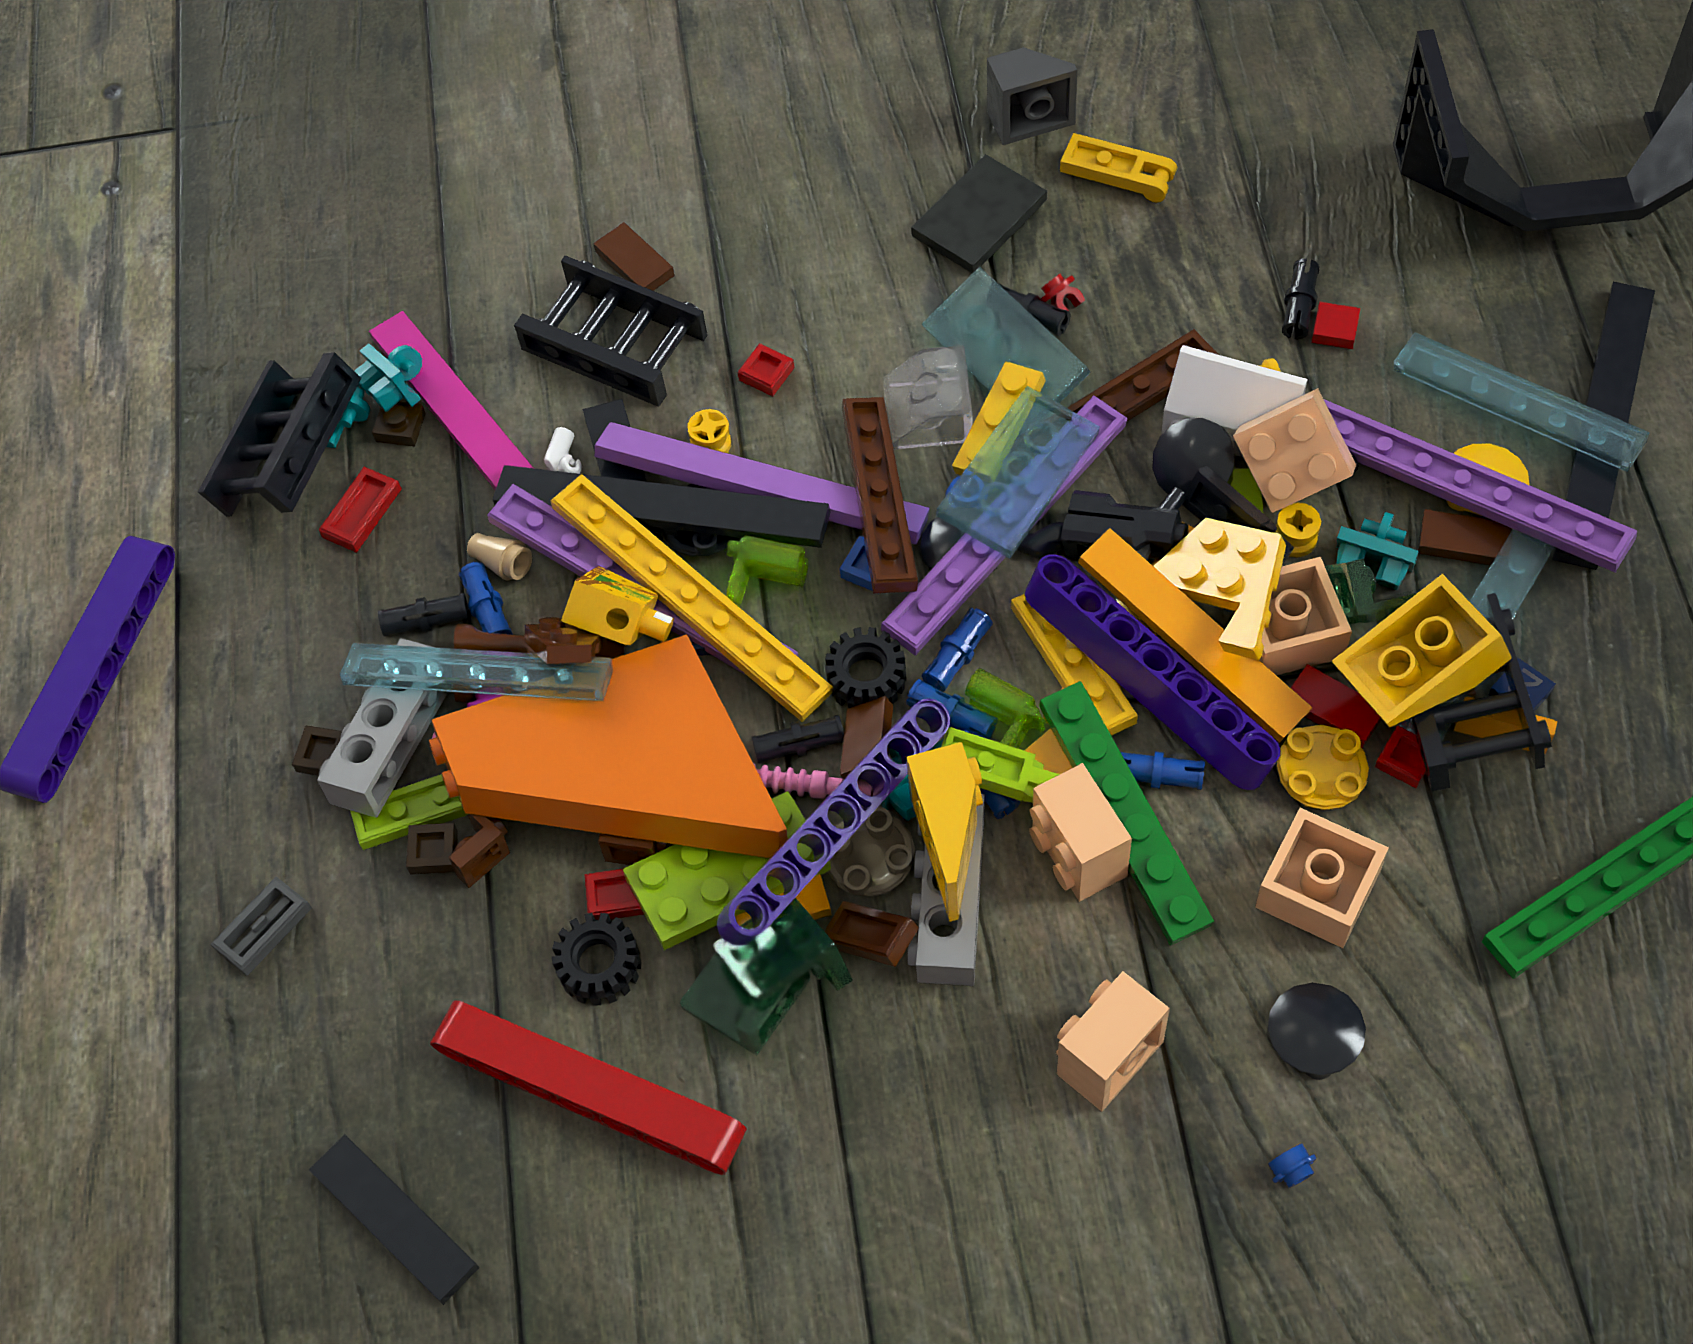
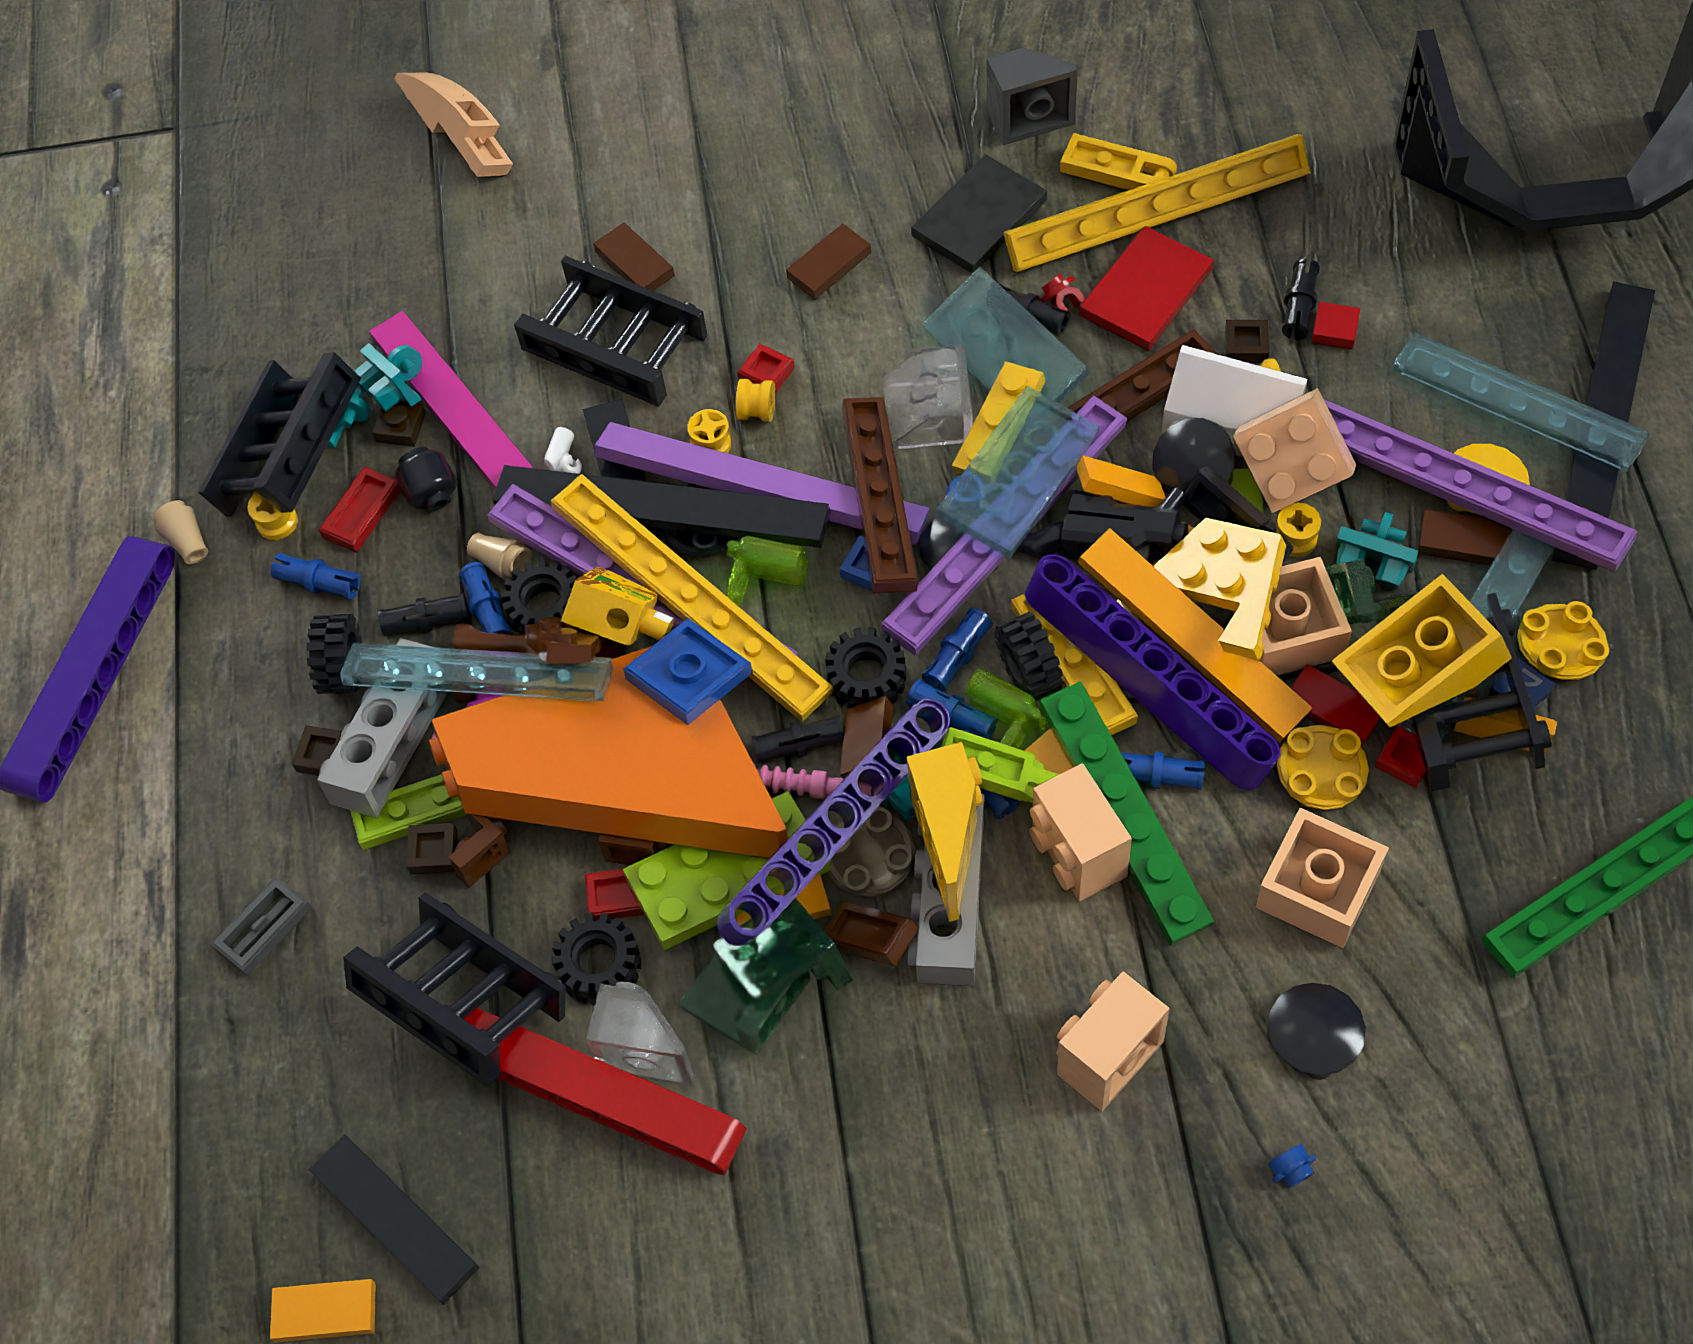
none -> tan cone [154,500,208,564]
none -> yellow wheel [247,493,298,540]
none -> light orange tile [270,1279,376,1343]
none -> blue pin [271,553,361,599]
none -> black tyre [307,614,363,694]
none -> black fence [343,893,566,1087]
none -> light nougat slope [394,72,513,177]
none -> black head [395,446,457,512]
none -> black tyre [501,559,577,635]
none -> clear slope [586,982,696,1087]
none -> blue tile [623,619,752,725]
none -> yellow wheel [736,378,775,422]
none -> reddish brown tile [786,223,871,300]
none -> black tyre [994,612,1063,700]
none -> yellow tile [1003,134,1311,272]
none -> light orange tile [1076,455,1166,507]
none -> red tile [1079,226,1214,351]
none -> dark brown plate [1225,320,1269,363]
none -> yellow dish [1517,601,1609,680]

